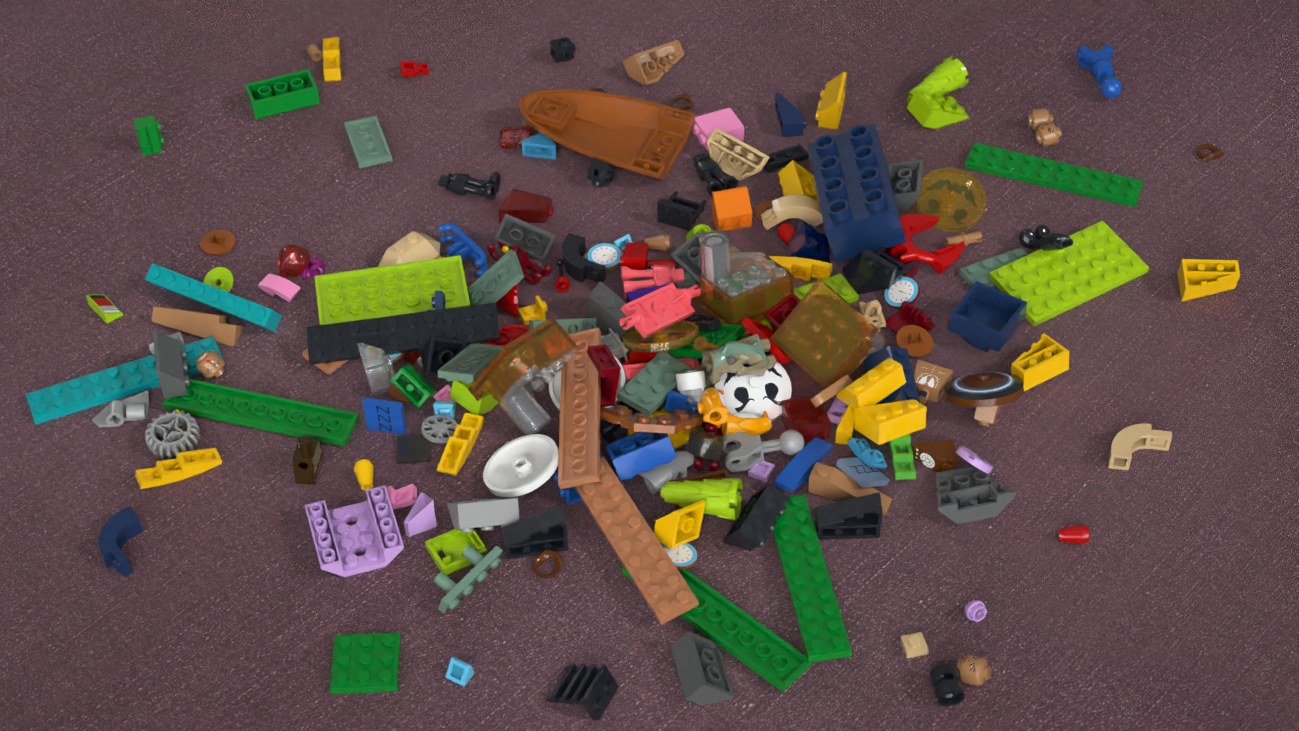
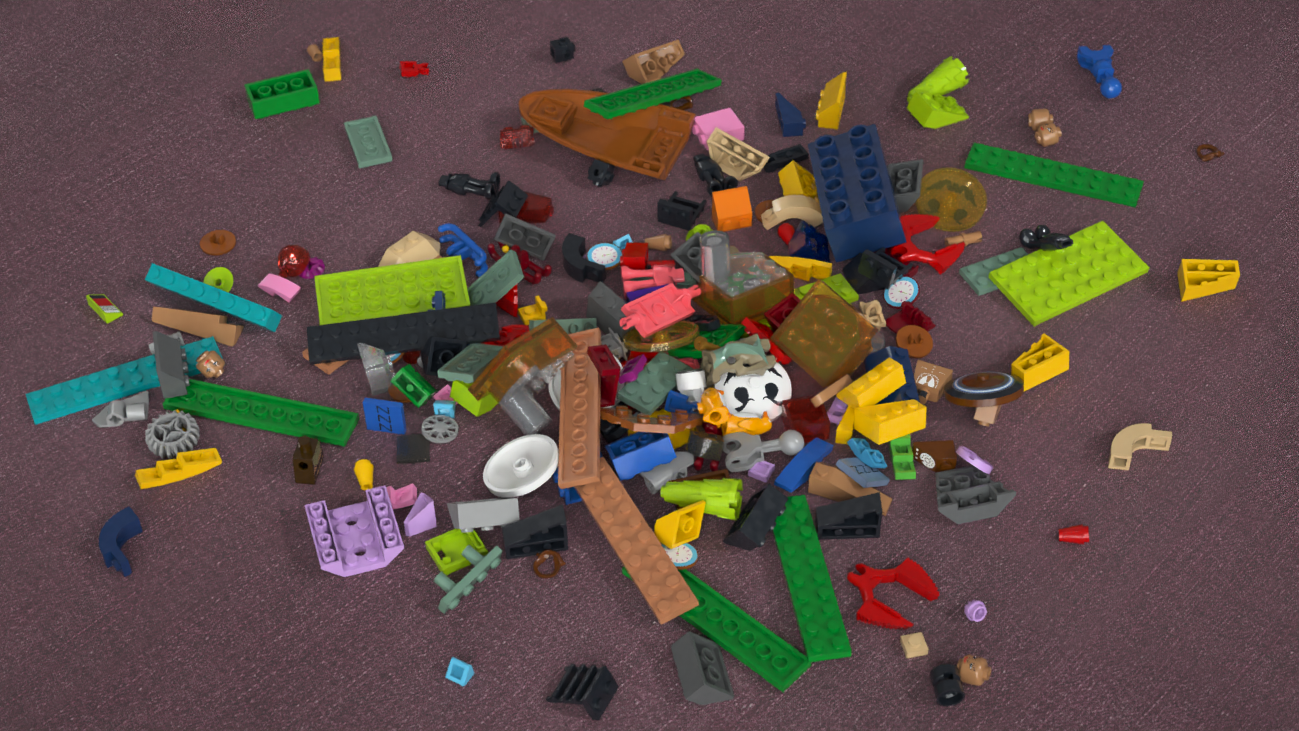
green brick [134,115,164,156] -> none
green plate [330,632,401,694] -> none
yellow slope [437,413,484,475] -> none
dark azure slope [522,133,557,159] -> none
red hinge [555,259,570,292] -> none
dark blue container [948,281,1028,352] -> none
none -> black plate [478,180,528,228]
none -> green plate [584,69,722,119]
none -> magenta plate [619,354,647,384]
none -> red piece [847,558,940,630]

